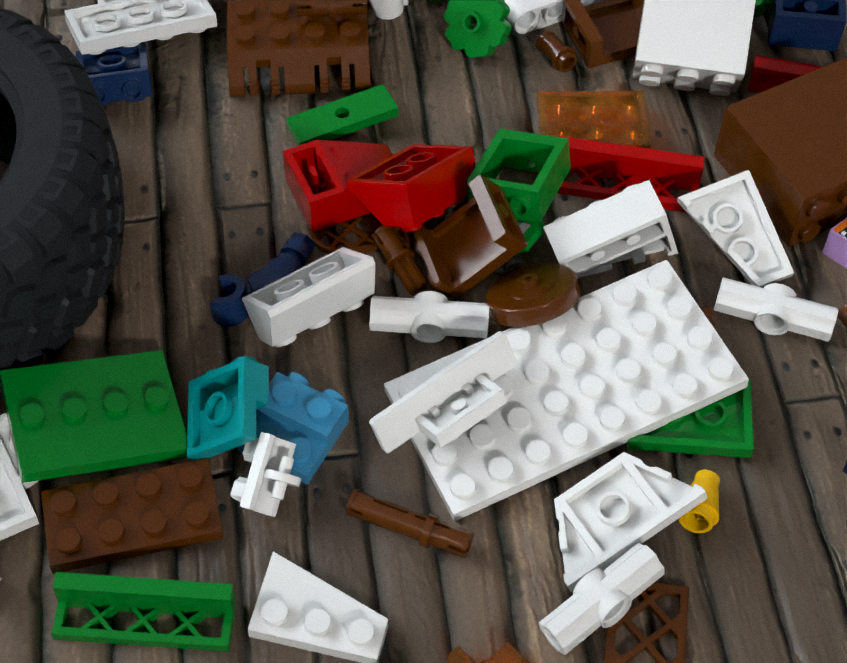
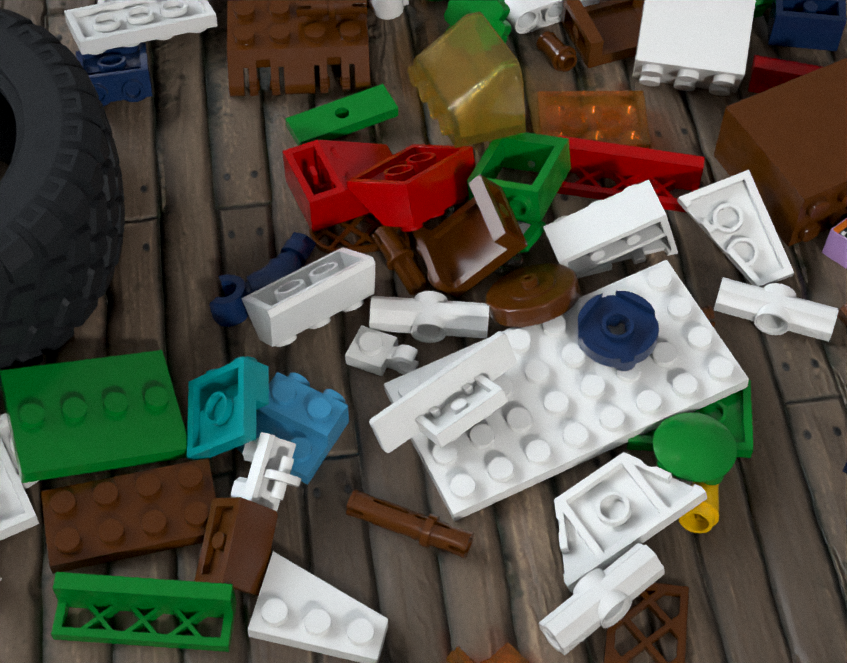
none -> reddish brown panel [194,497,278,595]
none -> white plate [345,325,419,376]
none -> clear yellow windscreen [408,12,526,148]
none -> dark blue plate [578,291,659,371]
none -> green dish [653,412,737,485]

